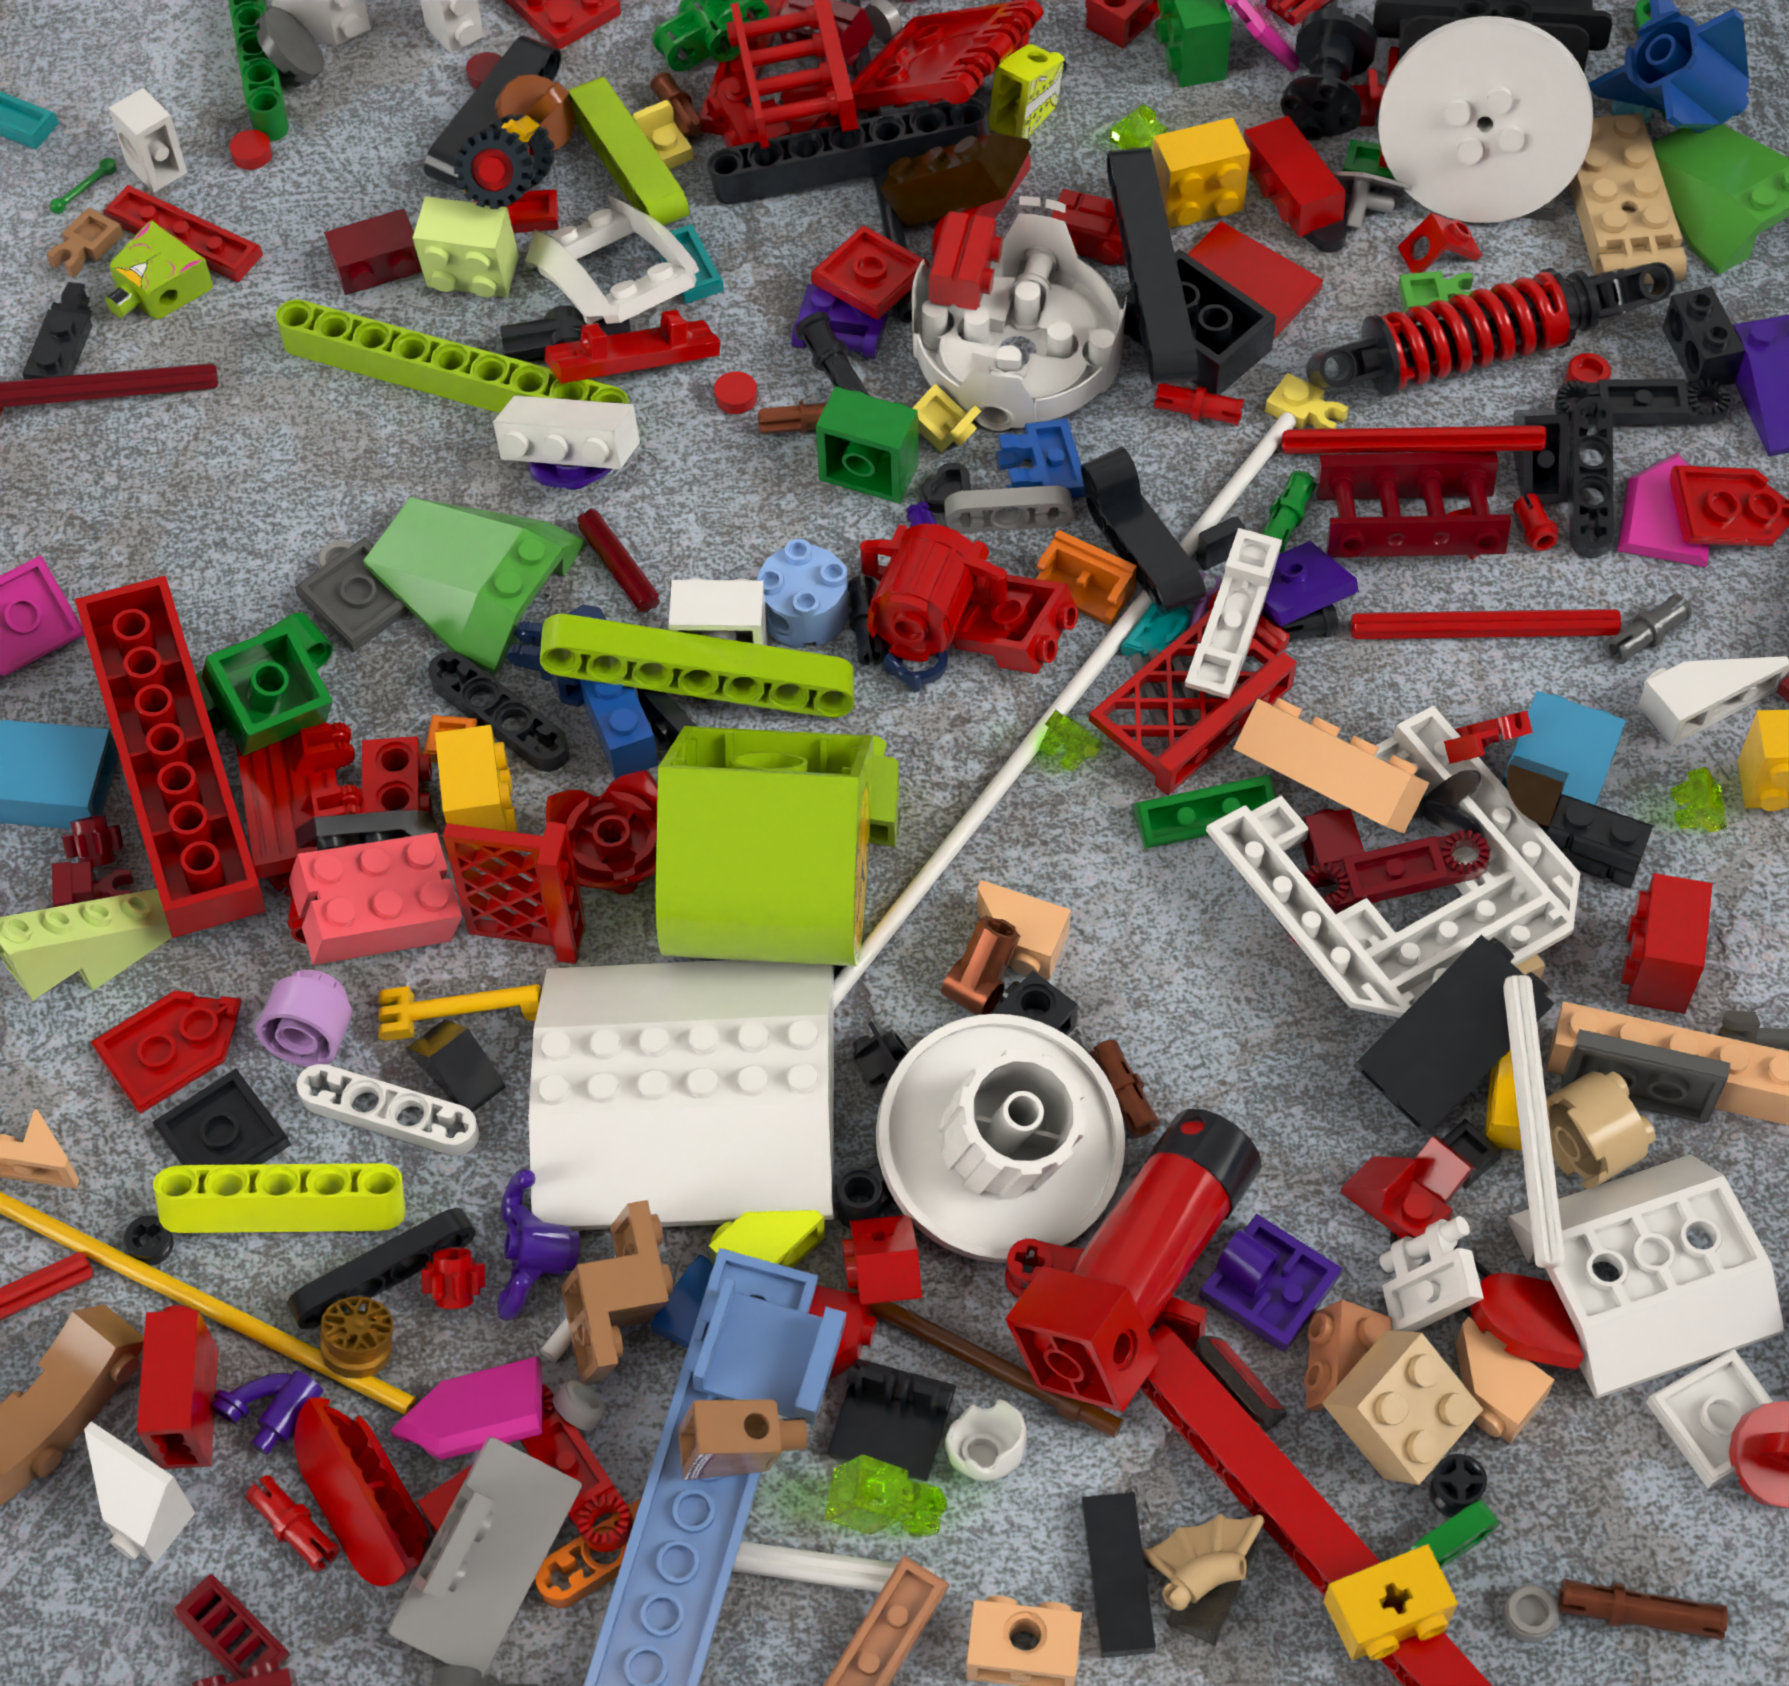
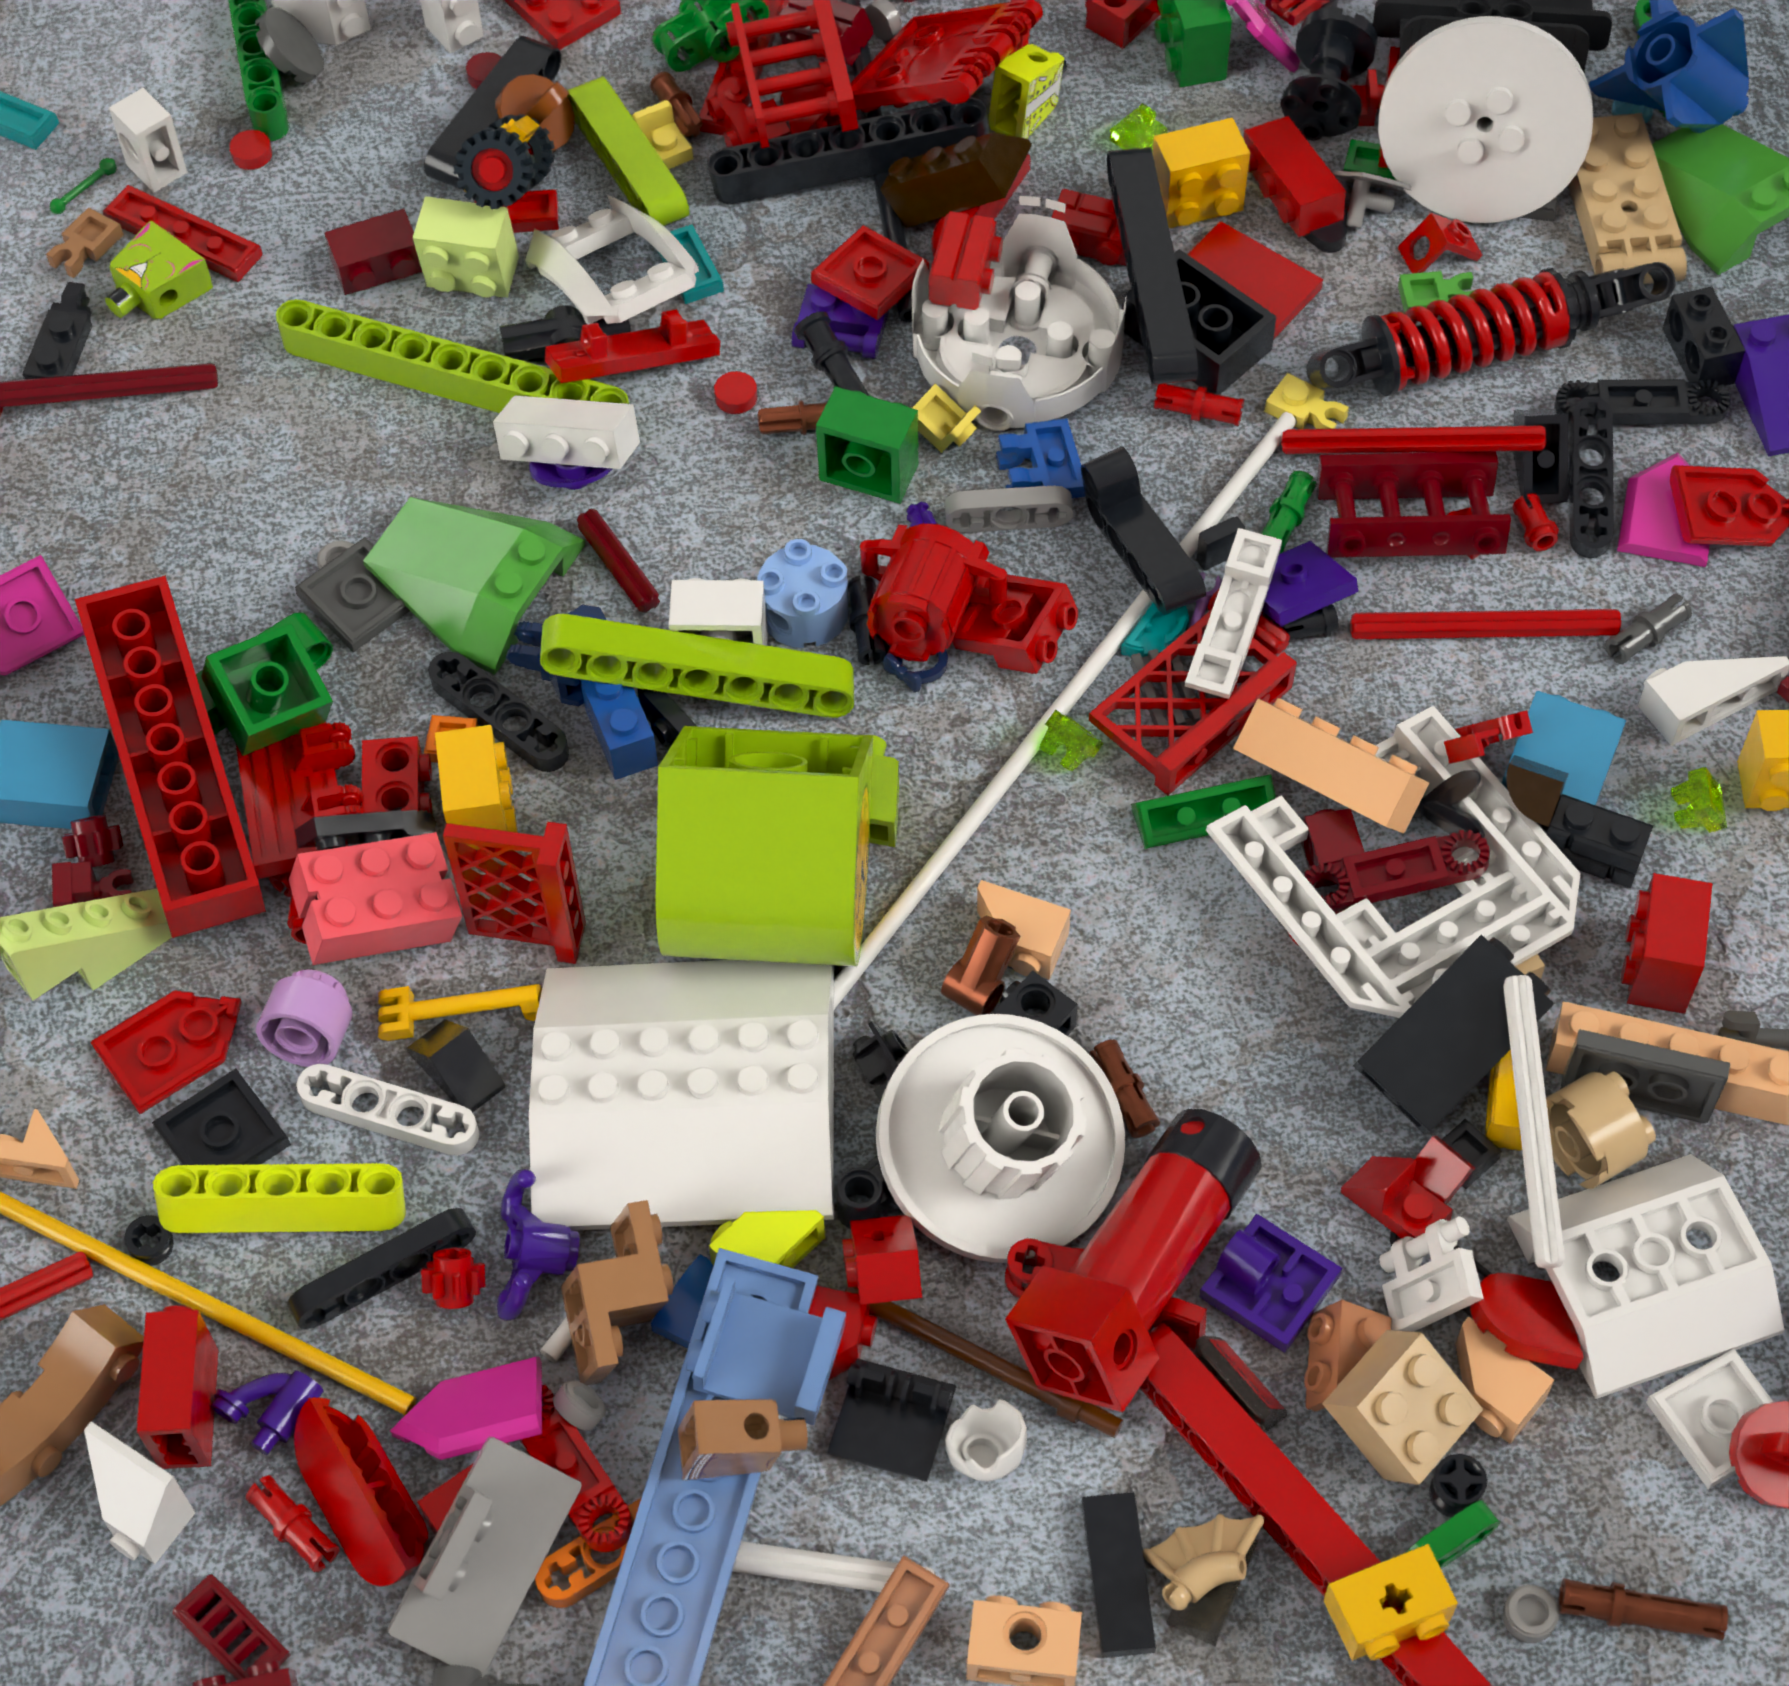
pearl gold wheel [320,1296,394,1379] -> none
red brick [546,770,658,895] -> none
clear neon green brick [824,1454,947,1538] -> none
black tile [921,463,971,513] -> none
orange hinge [1036,530,1137,627] -> none
red tile [1565,353,1611,384] -> none

